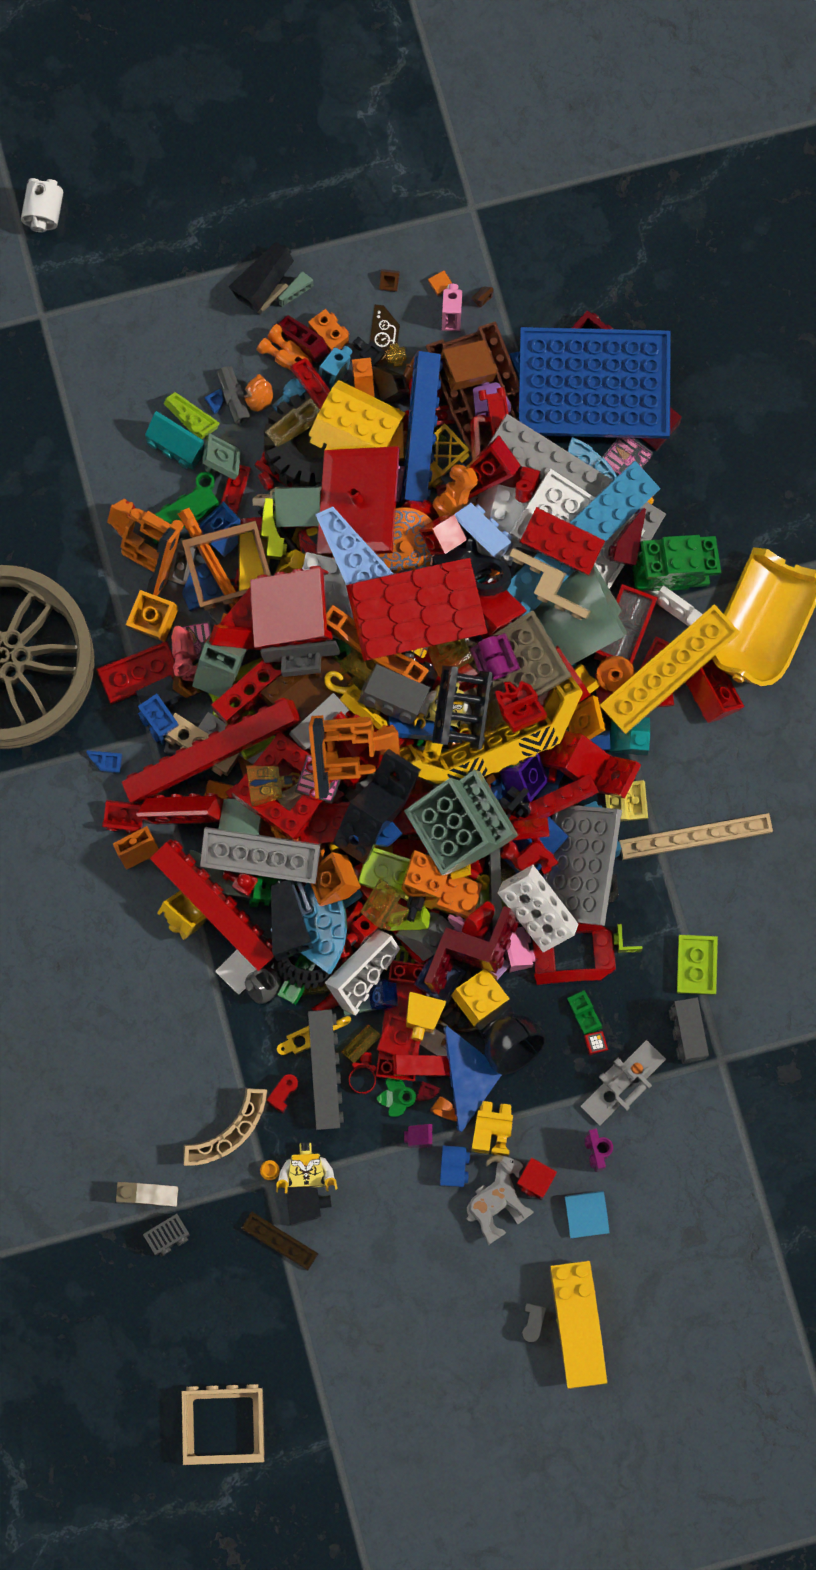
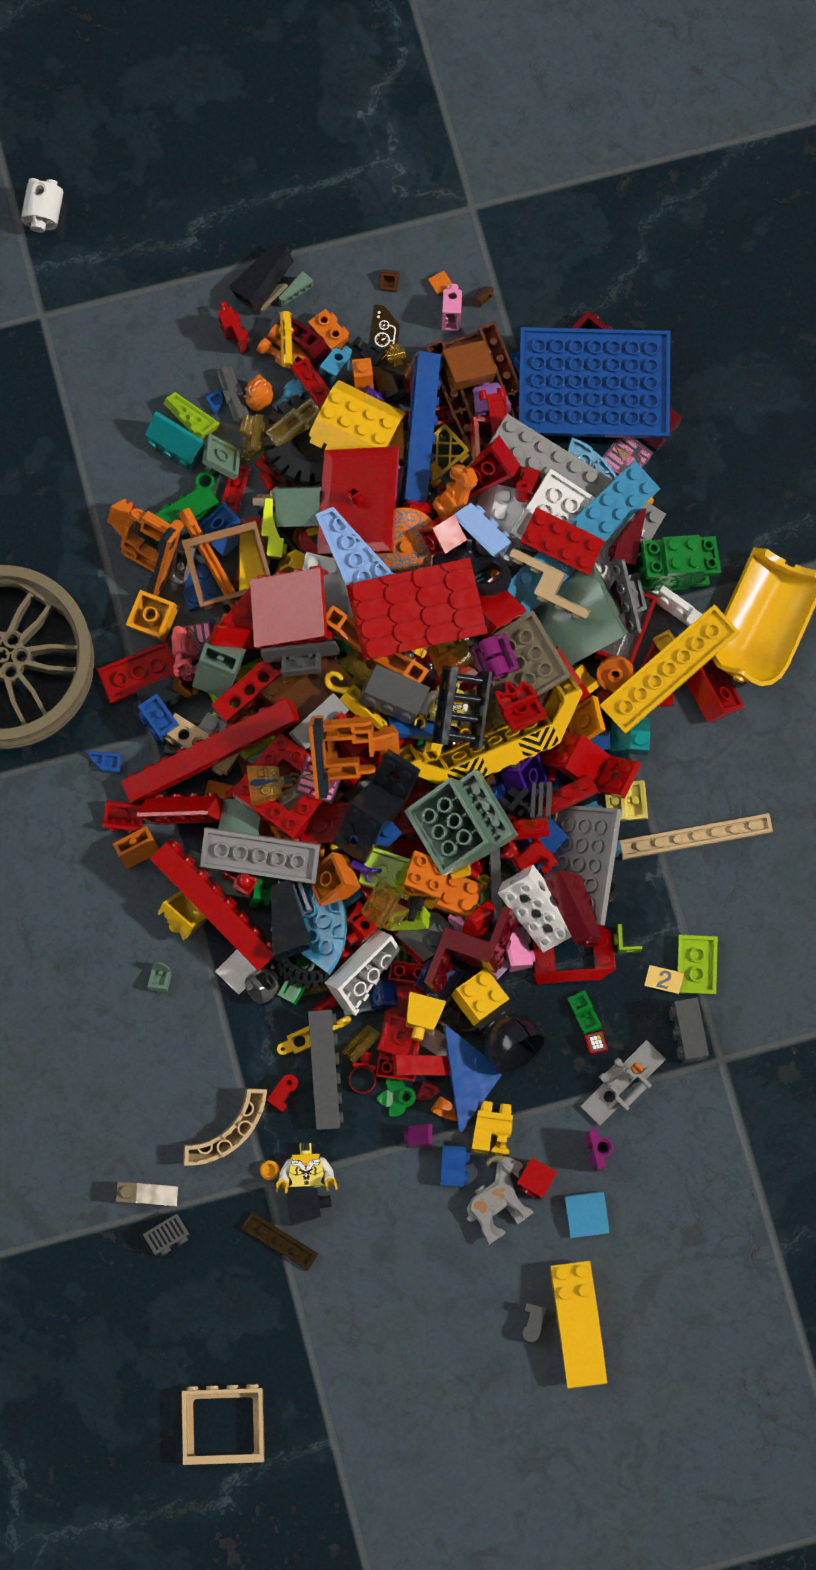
none -> sand green plate [147,962,172,993]
none -> red plate [218,301,249,354]
none -> clear yellow plate [239,414,265,460]
none -> yellow pin [279,311,293,368]
none -> dark purple bar [350,860,382,882]
none -> dark purple bar [363,385,390,405]
none -> dark grey tile [530,781,552,819]
none -> dark red slope [544,870,602,947]
none -> dark grey bracket [612,559,647,634]
none -> yellow sticker [644,965,684,994]
none -> yellow tile [653,630,675,652]

